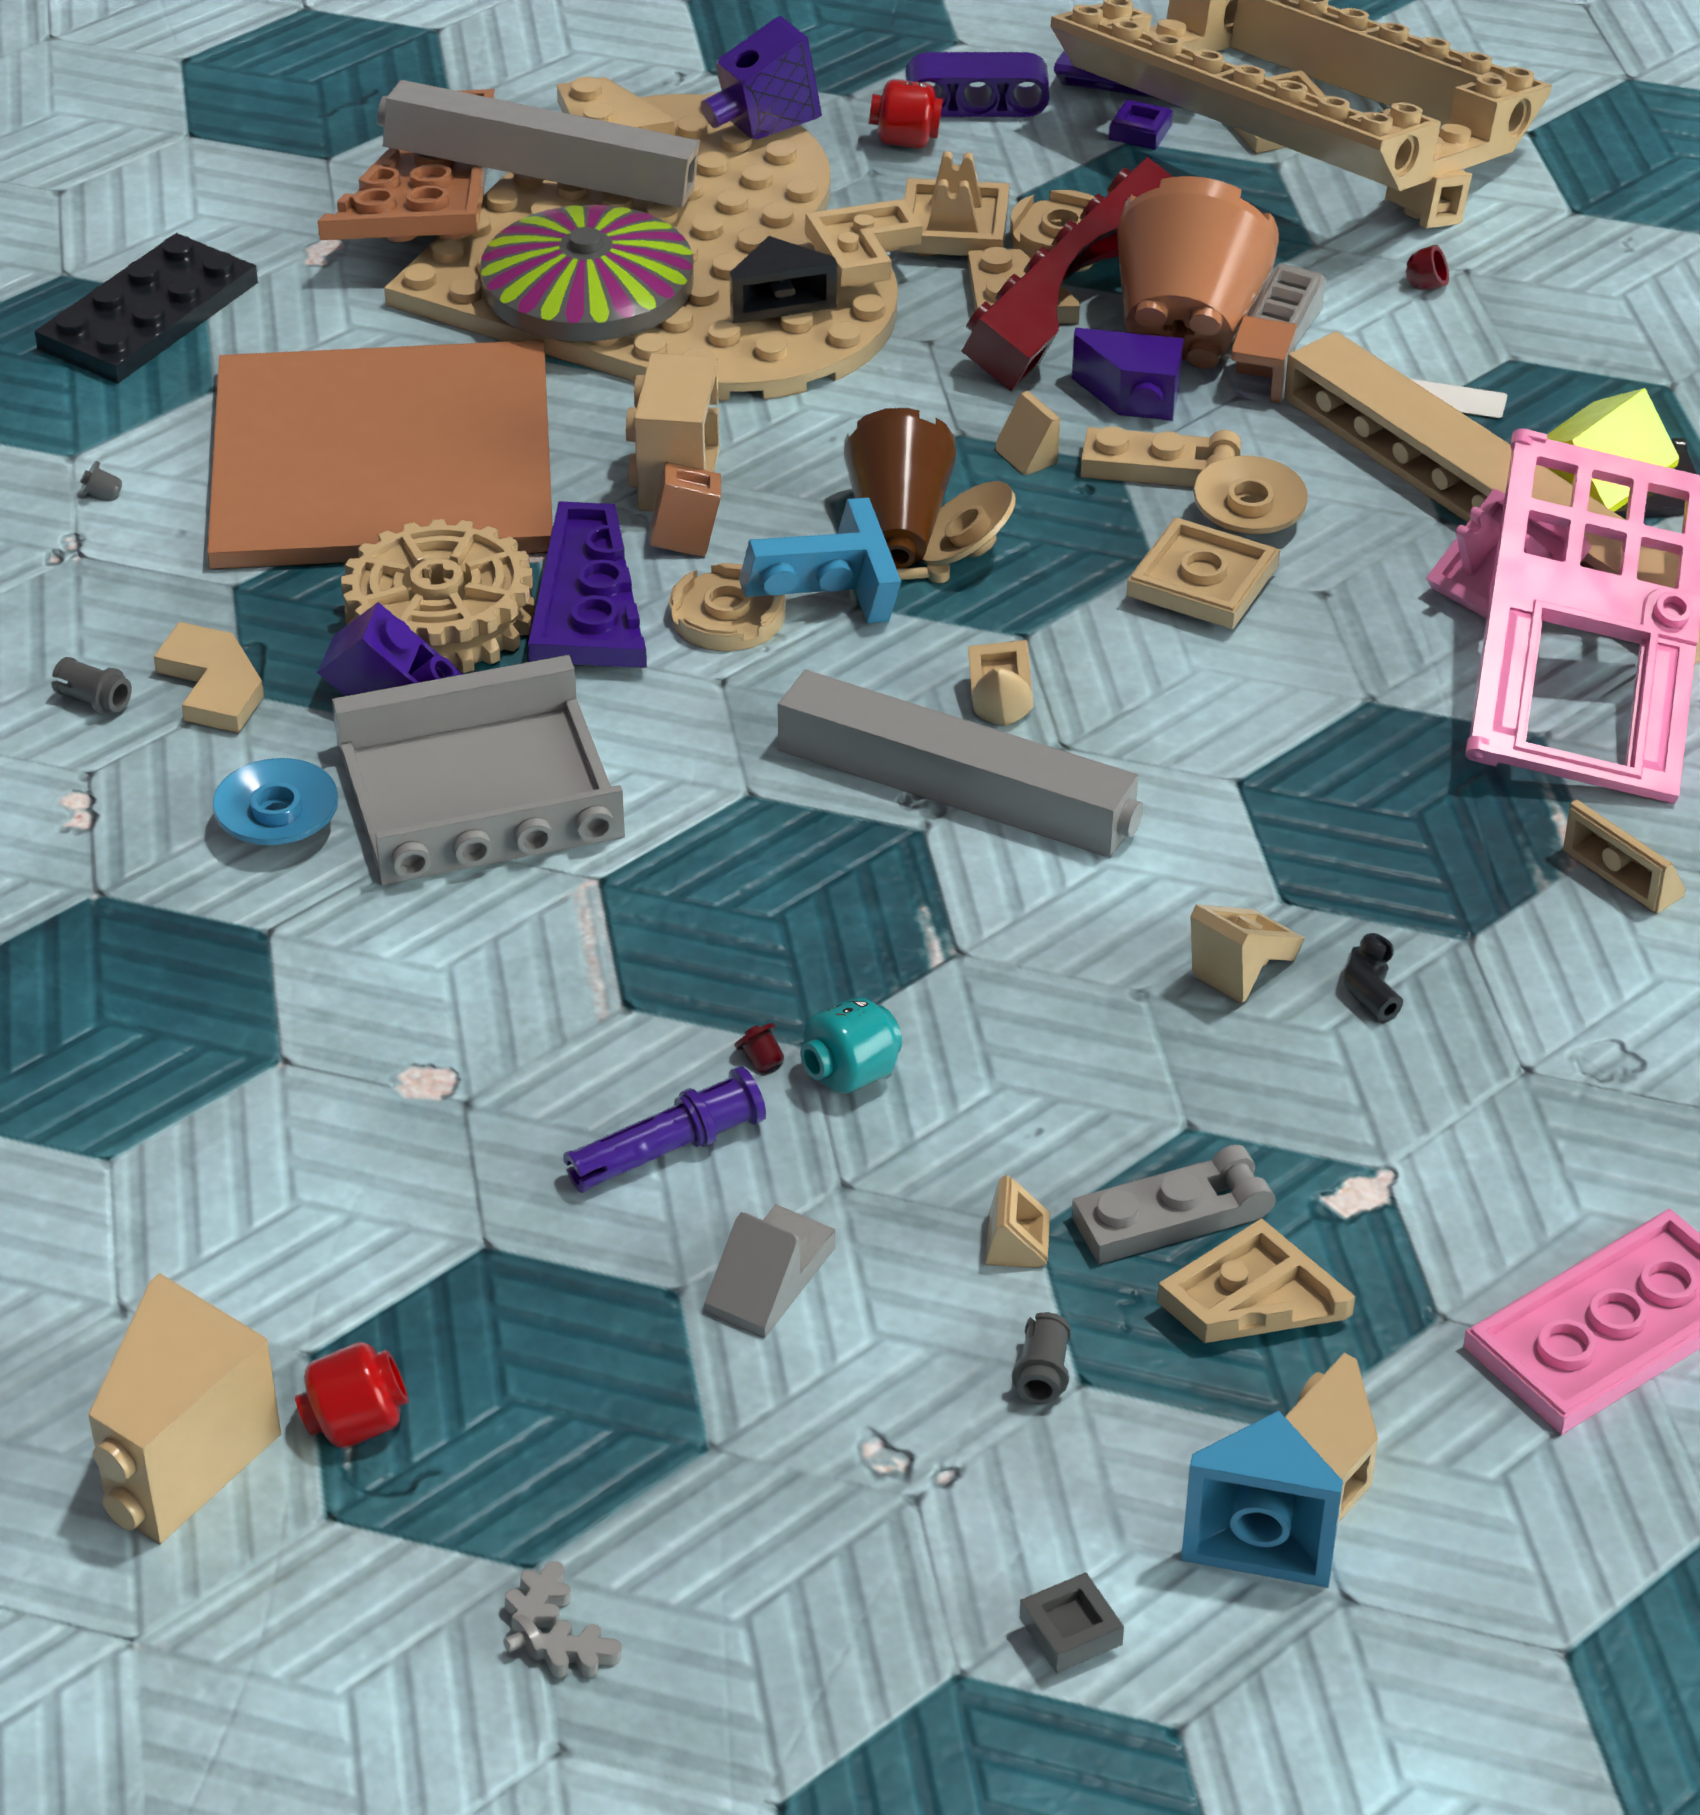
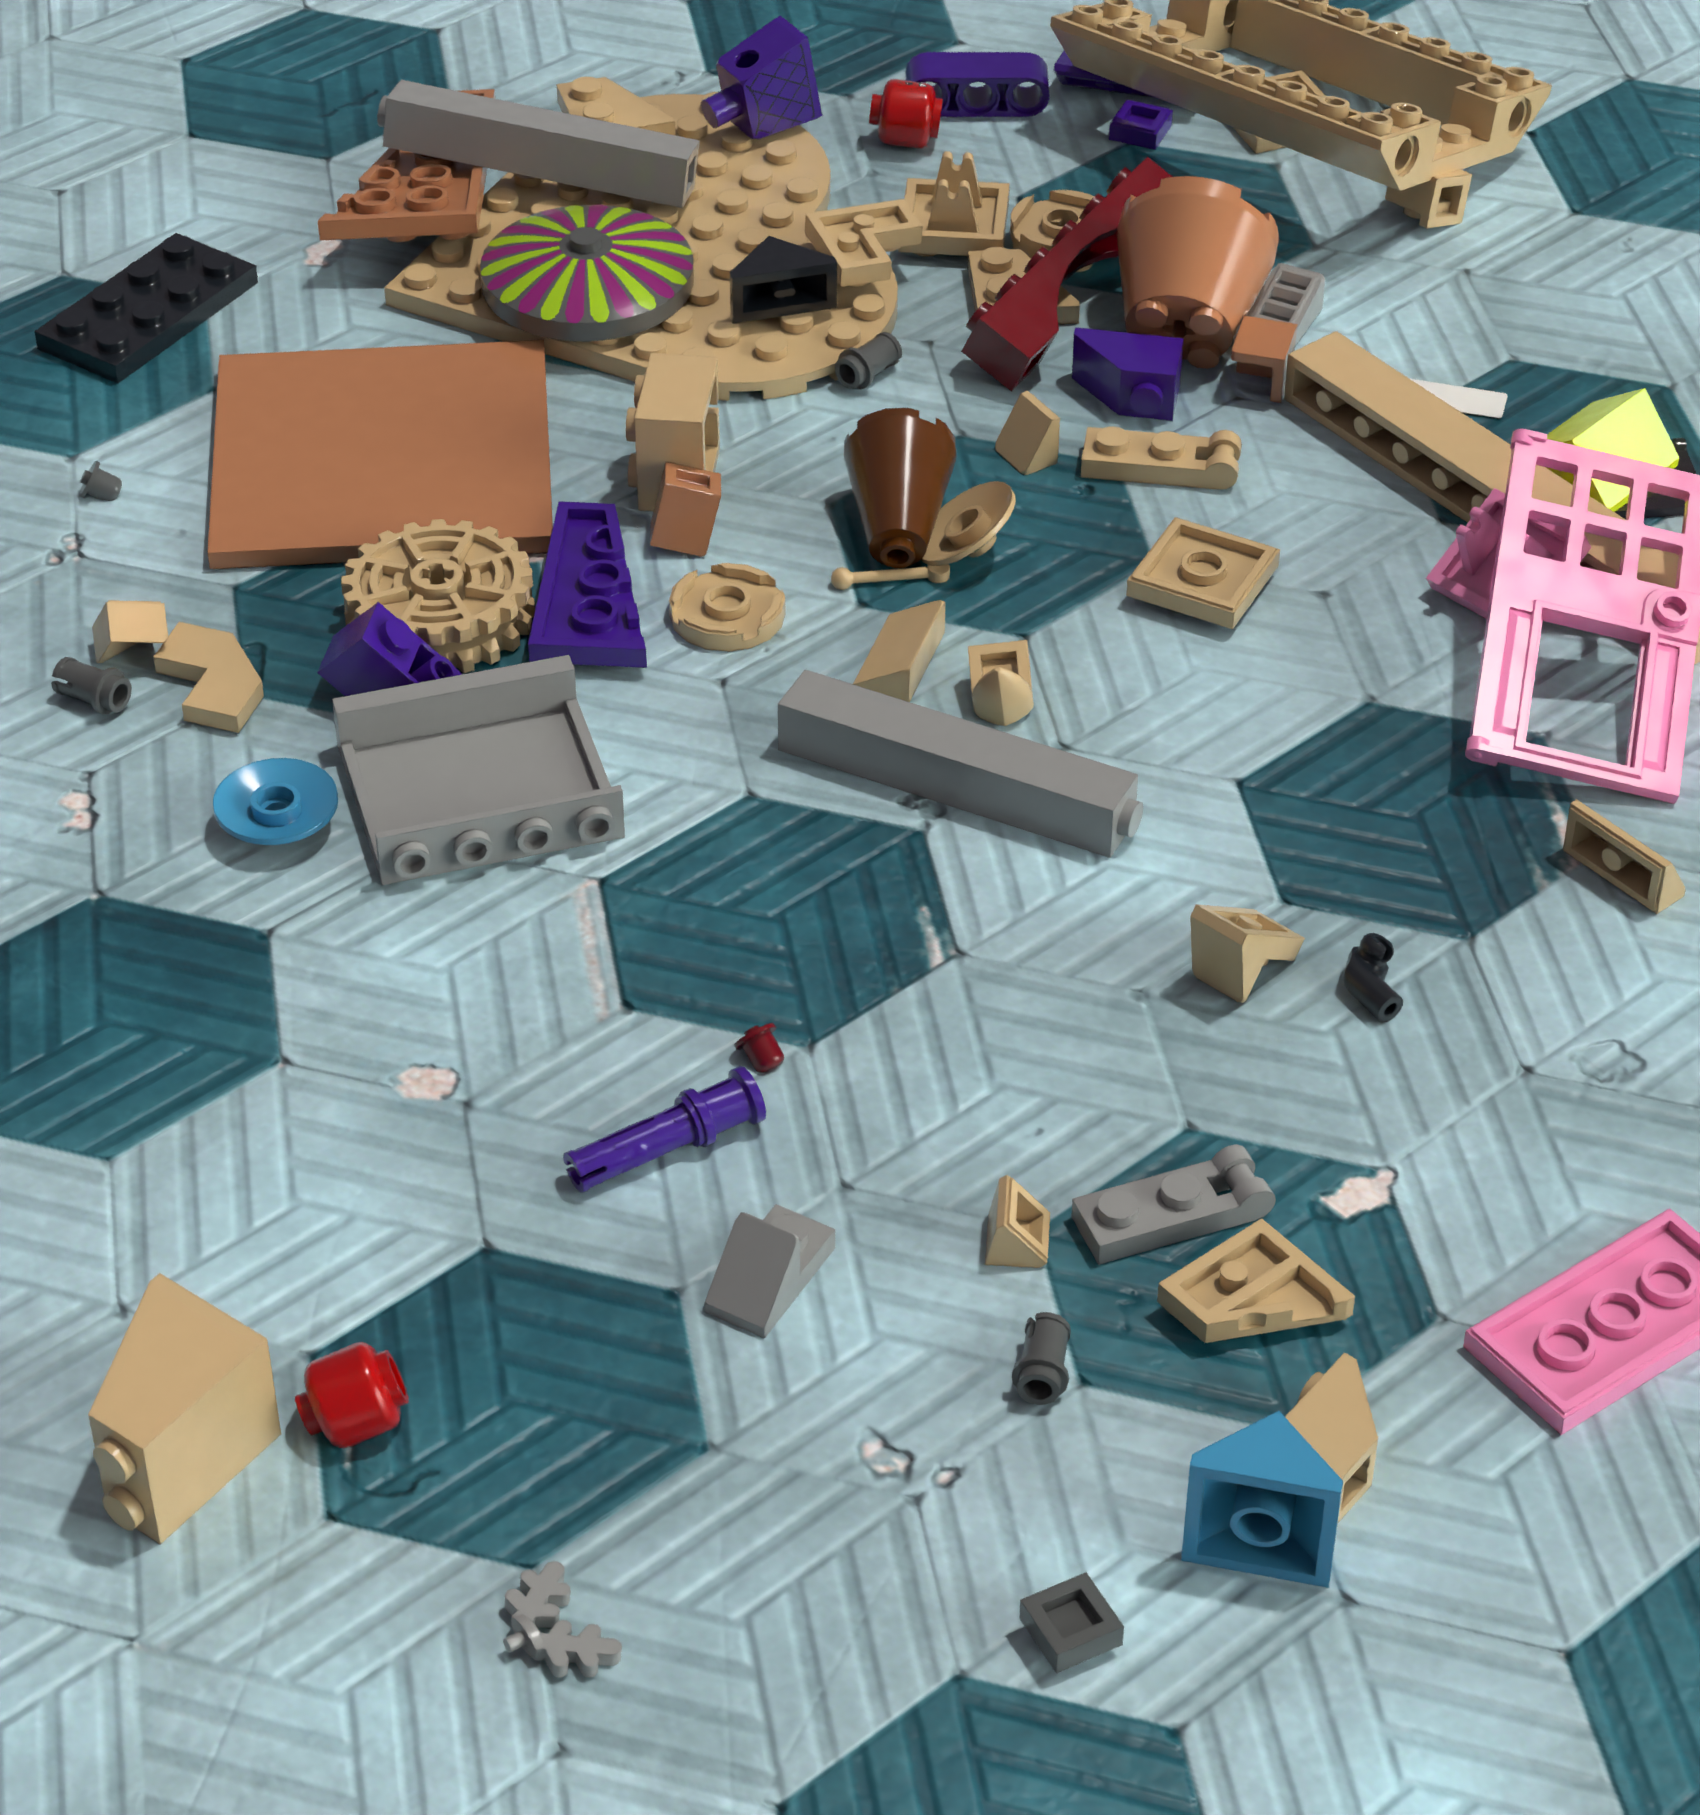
dark azure bracket [739,498,901,623] -> none
teal head [800,997,902,1093] -> none
tan dish [1194,456,1308,534] -> none
dark red hinge [1406,245,1449,290] -> none
none -> tan slope [92,600,168,663]
none -> dark grey pin [835,332,902,390]
none -> tan slope [853,600,945,702]

